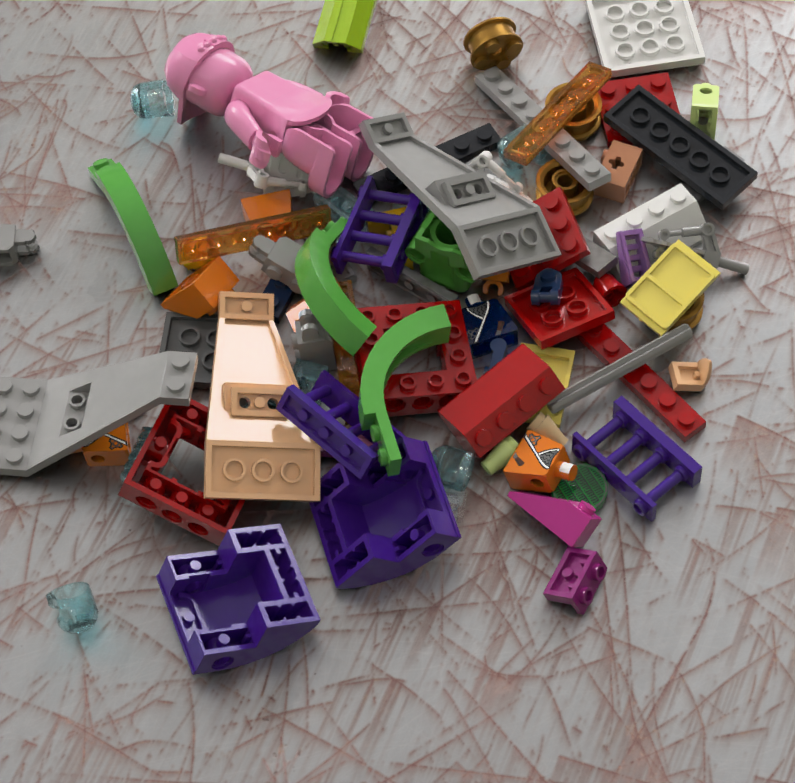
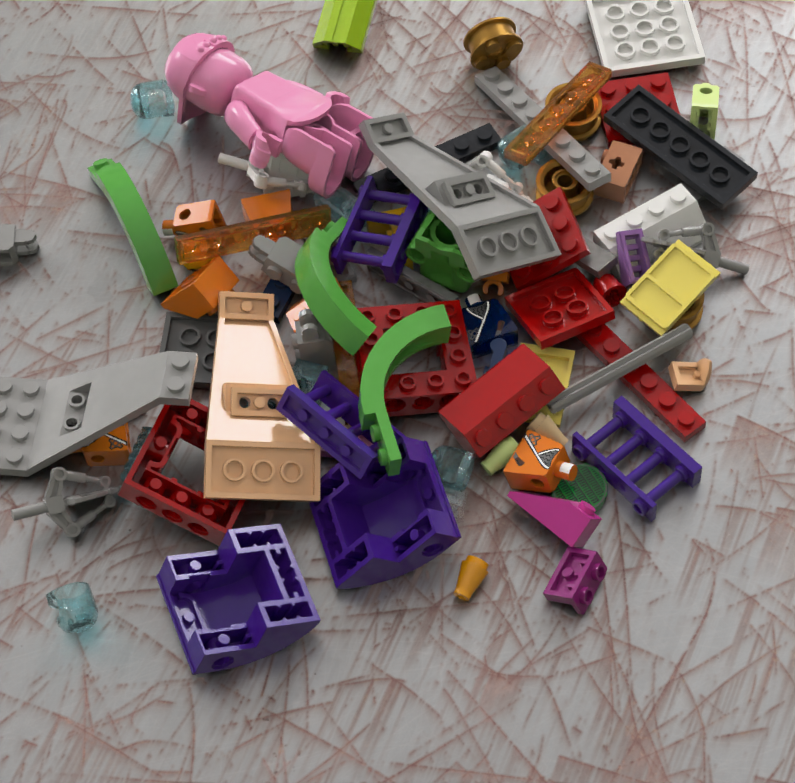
dark blue plate [531,268,563,306] -> none
none -> light grey bar [11,467,122,537]
none -> orange torso [162,200,229,251]
none -> light orange cone [453,555,489,601]

